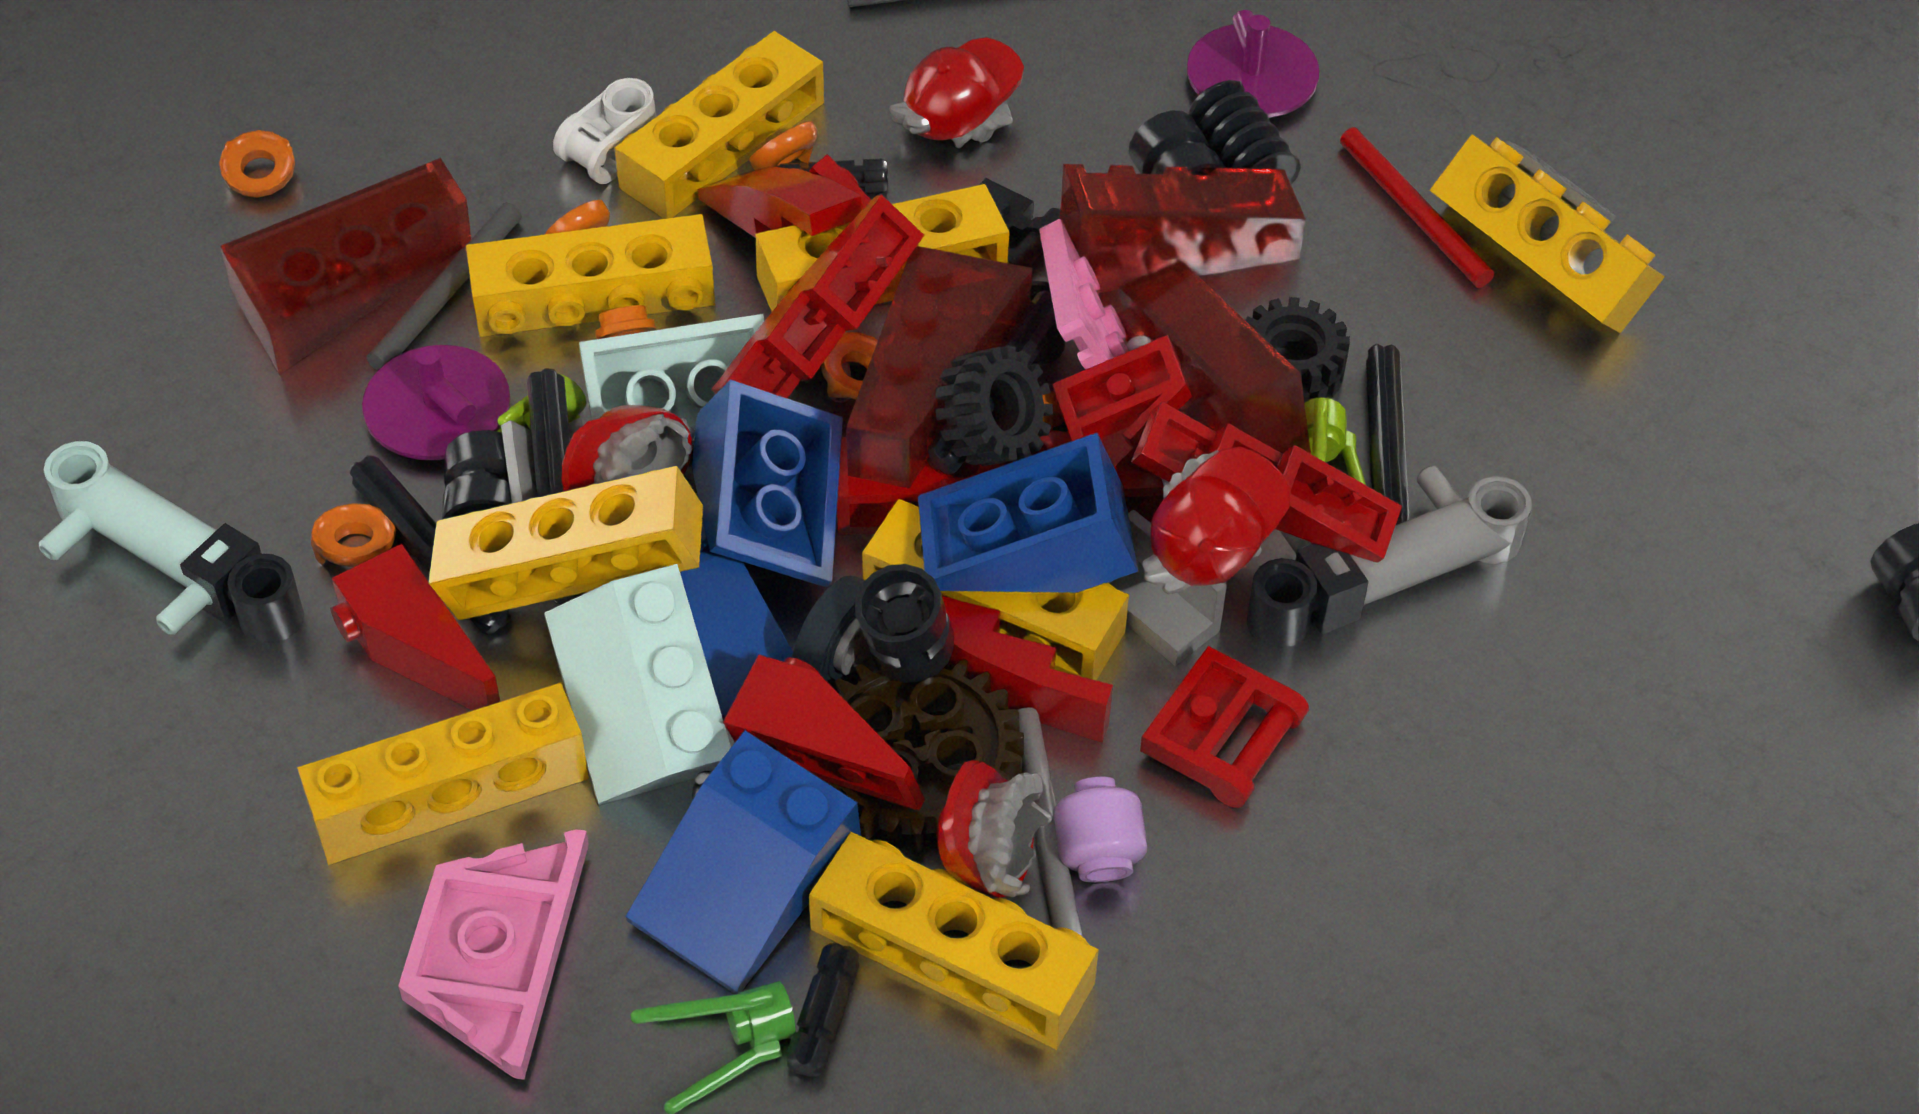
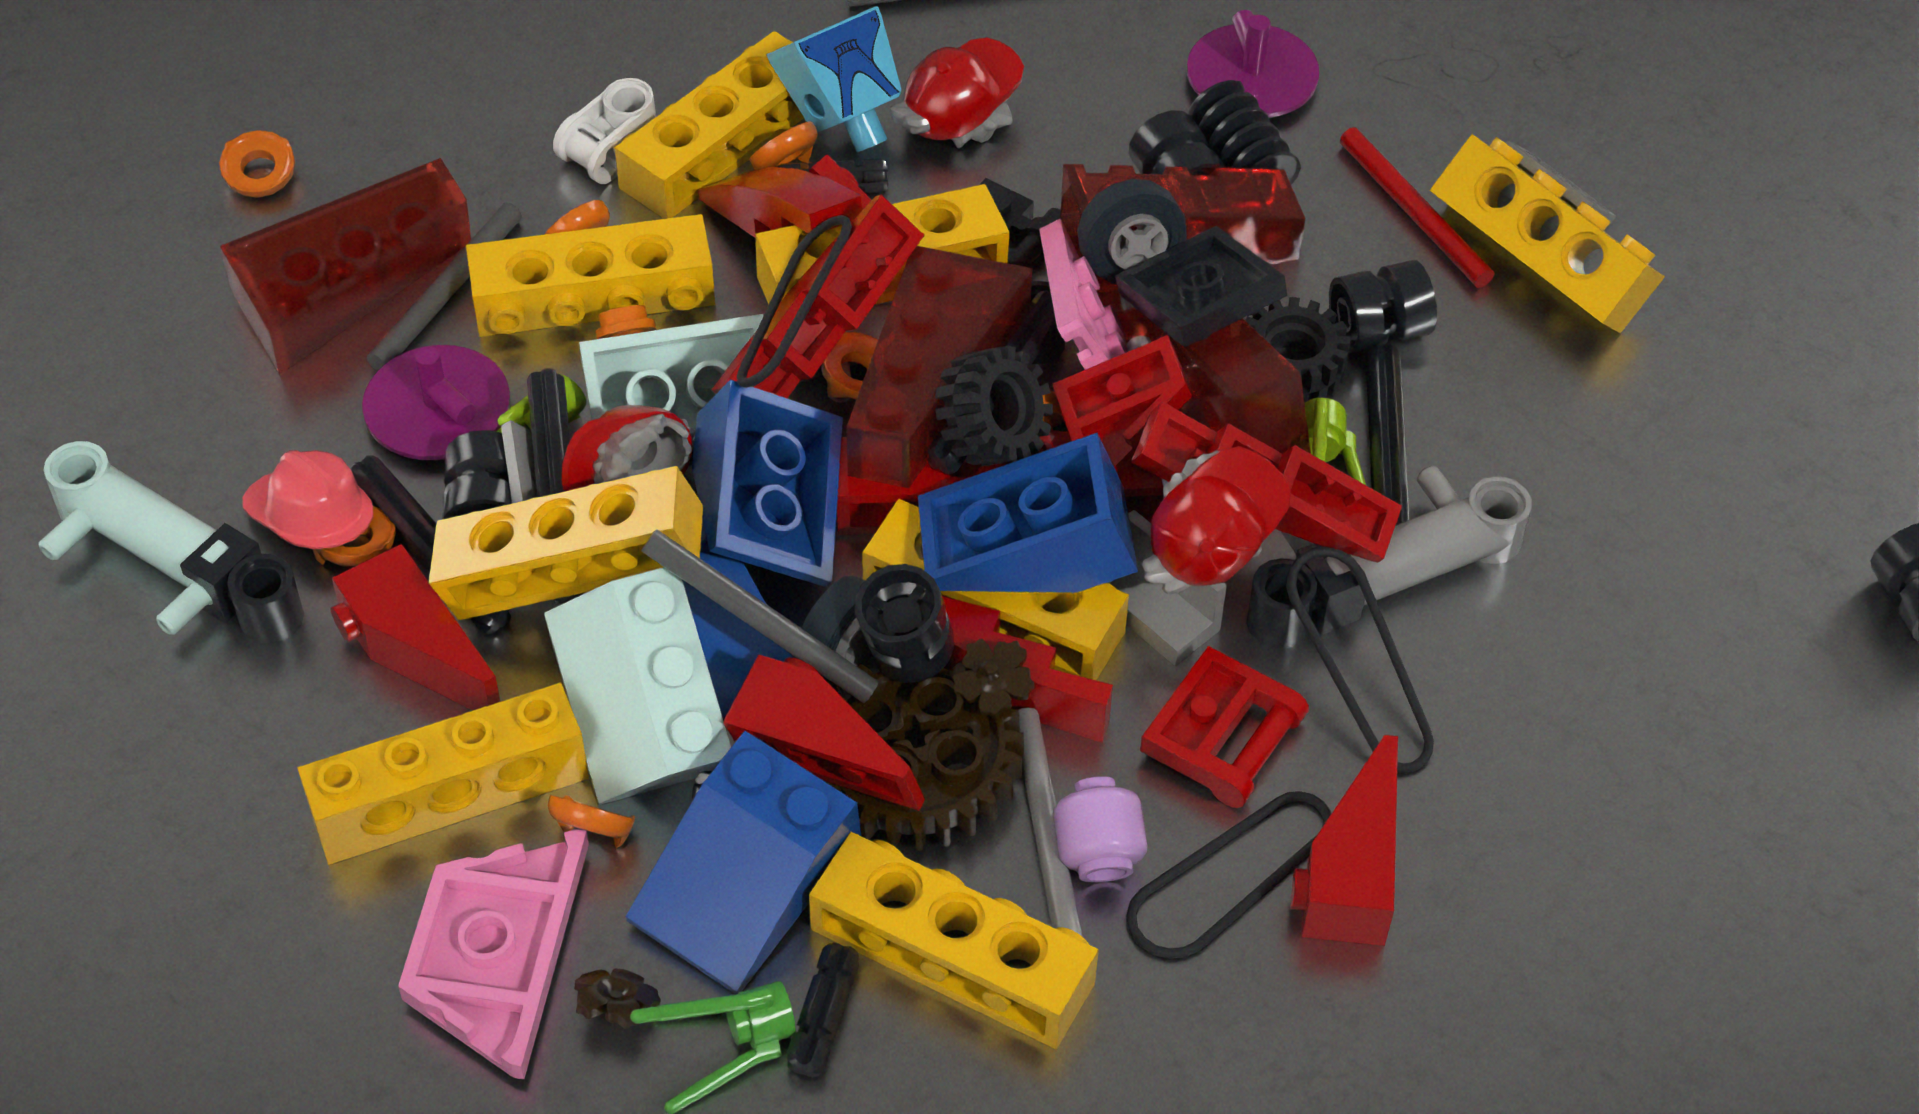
light grey hair [937,759,1052,898] -> none
none -> coral piece [242,450,373,549]
none -> orange piece [548,795,635,850]
none -> dark brown plant [574,968,661,1029]
none -> dark grey bar [641,529,879,704]
none -> black piece [737,215,852,388]
none -> medium azure torso [766,6,902,152]
none -> dark brown plant [952,639,1035,717]
none -> black wheel [1077,179,1187,285]
none -> black plate [1115,226,1287,348]
none -> black piece [1126,791,1331,959]
none -> black piece [1286,546,1434,773]
none -> red slope [1291,735,1398,946]
none -> black wheel [1329,260,1437,353]

